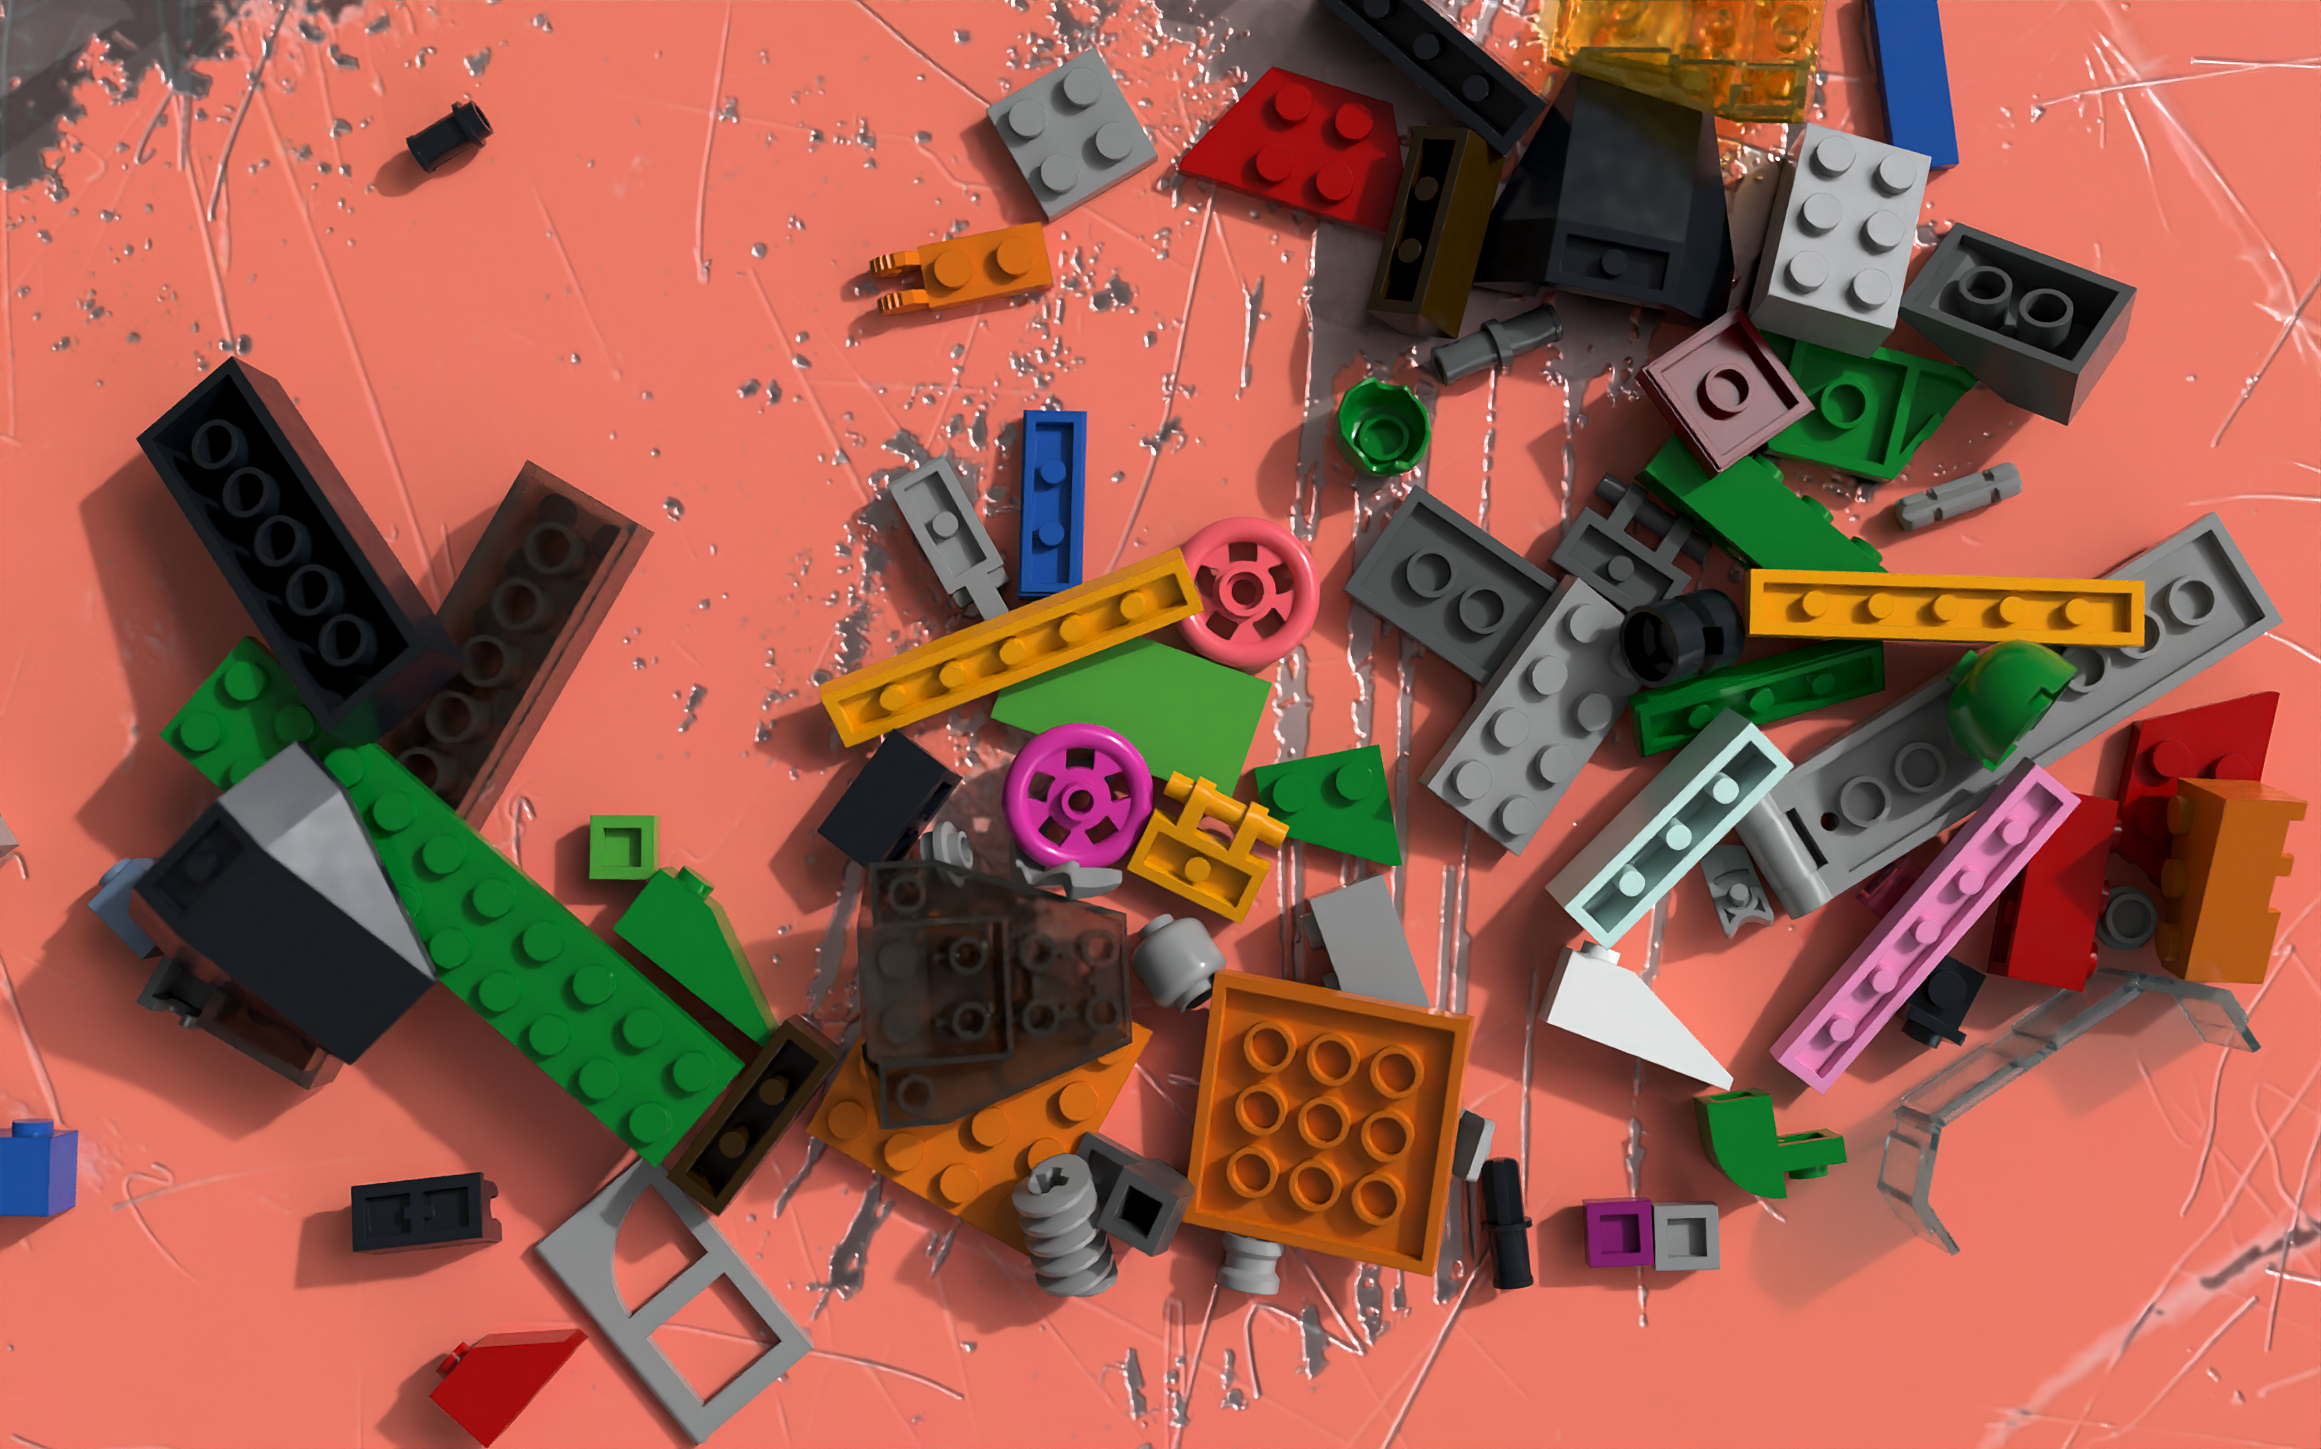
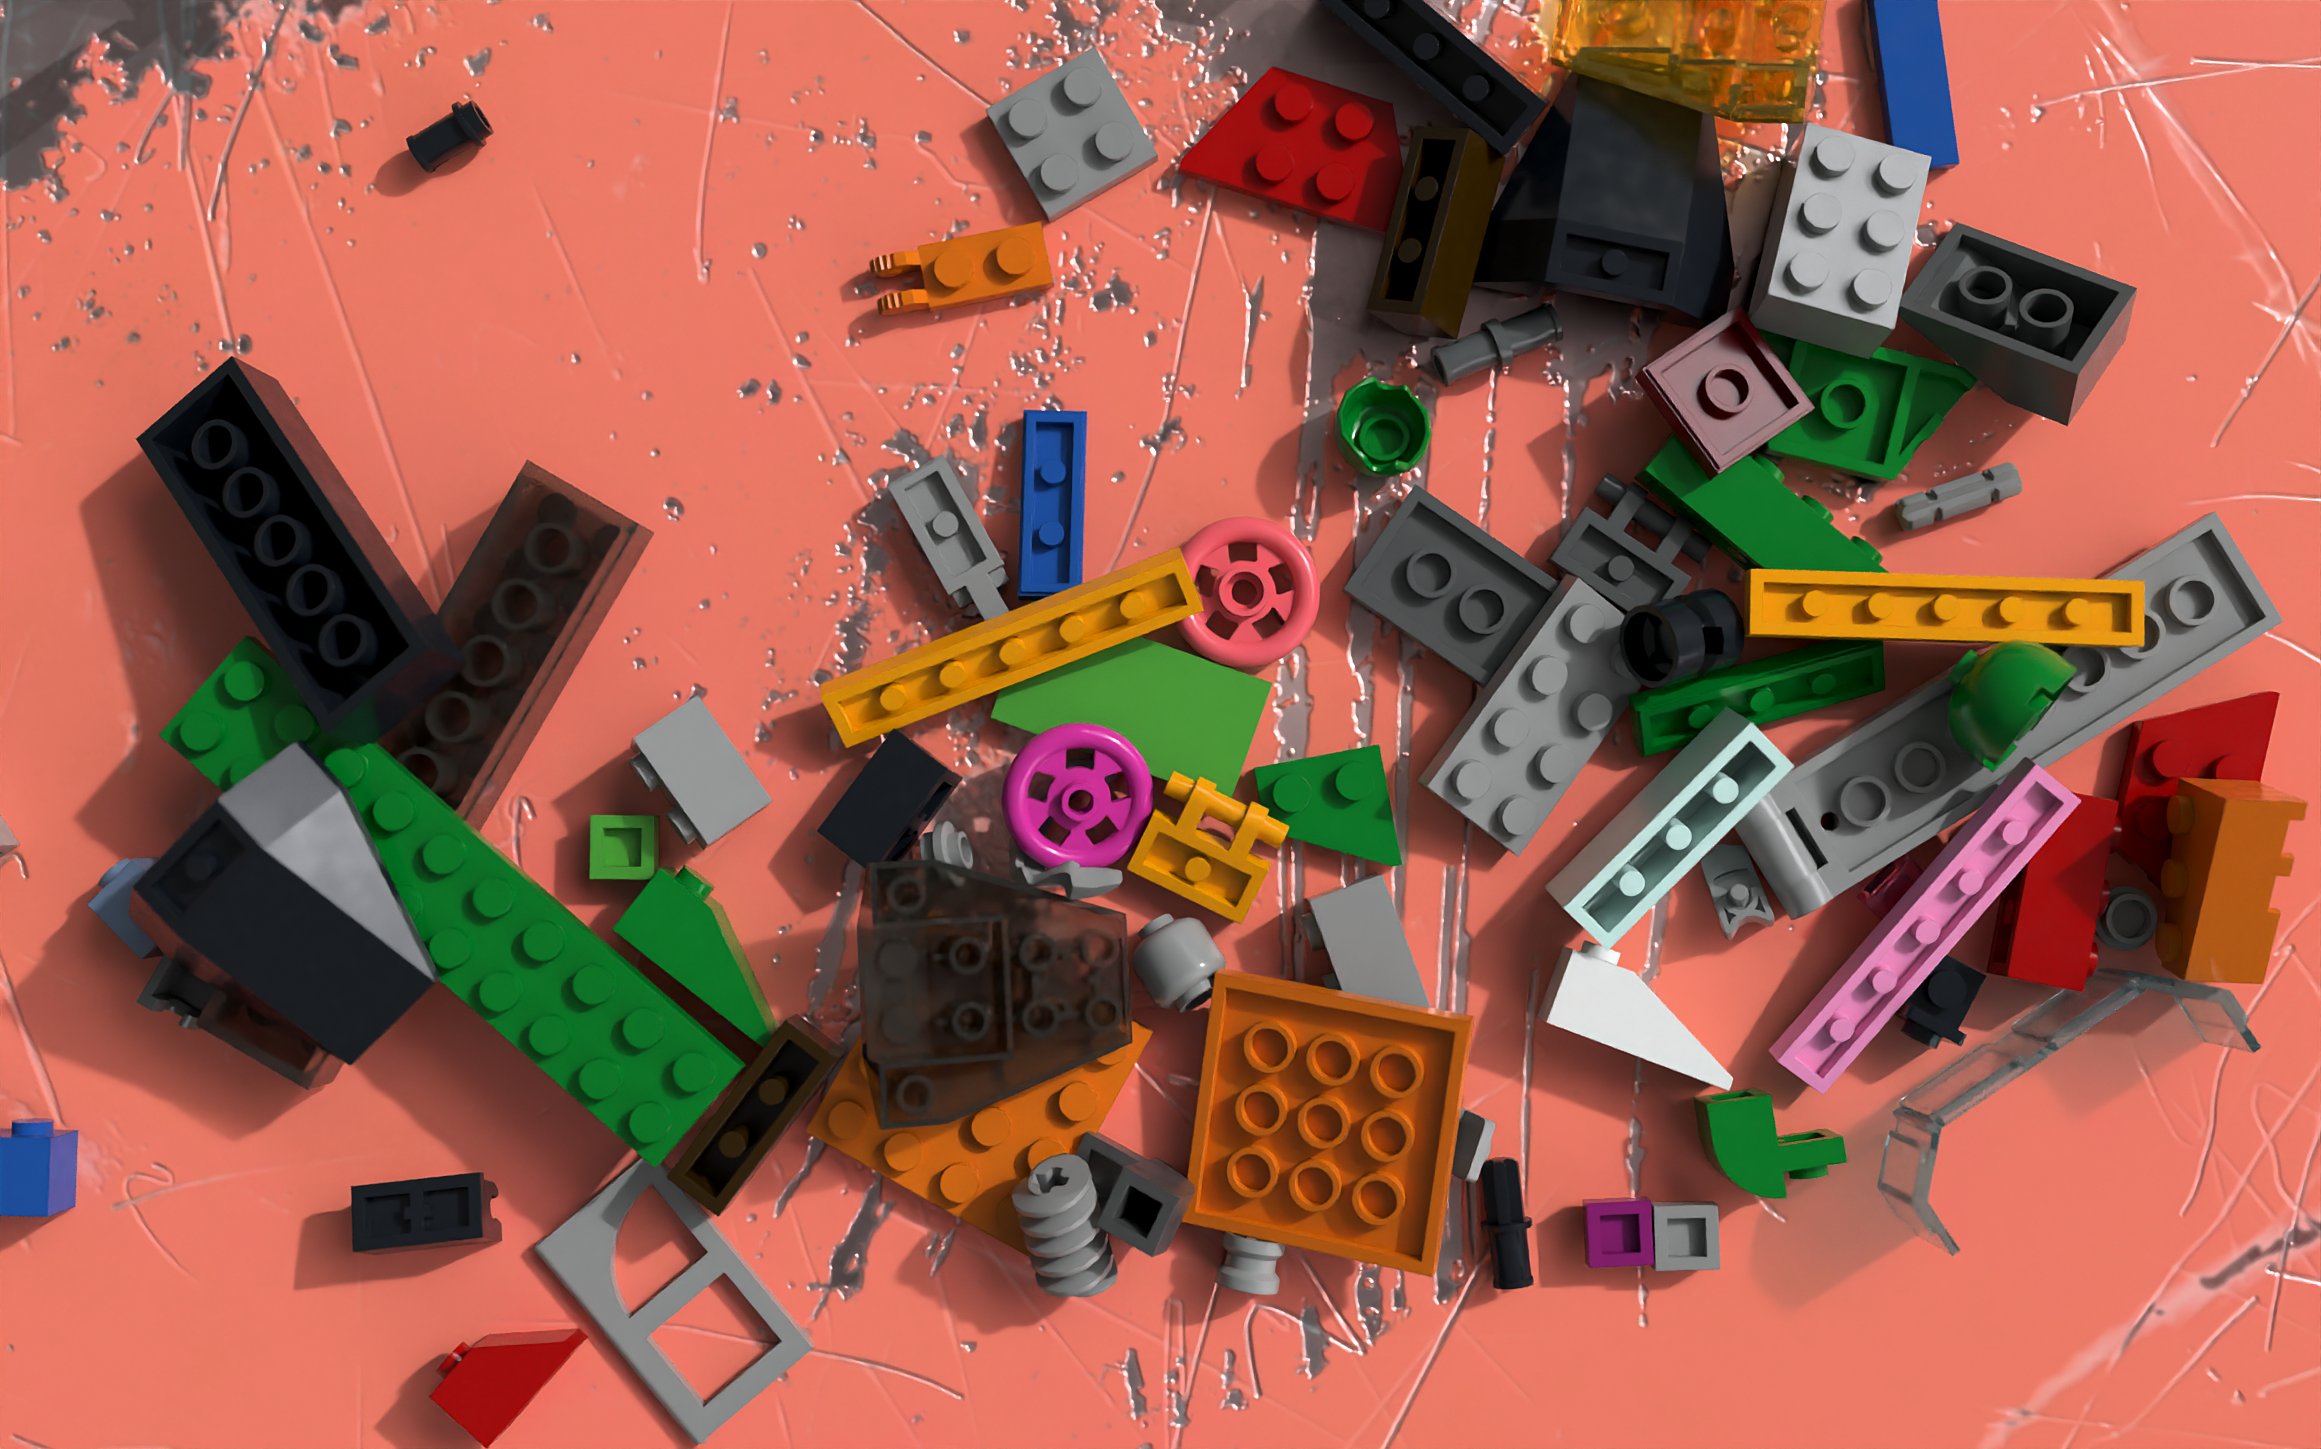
none -> light grey brick [628,695,772,850]

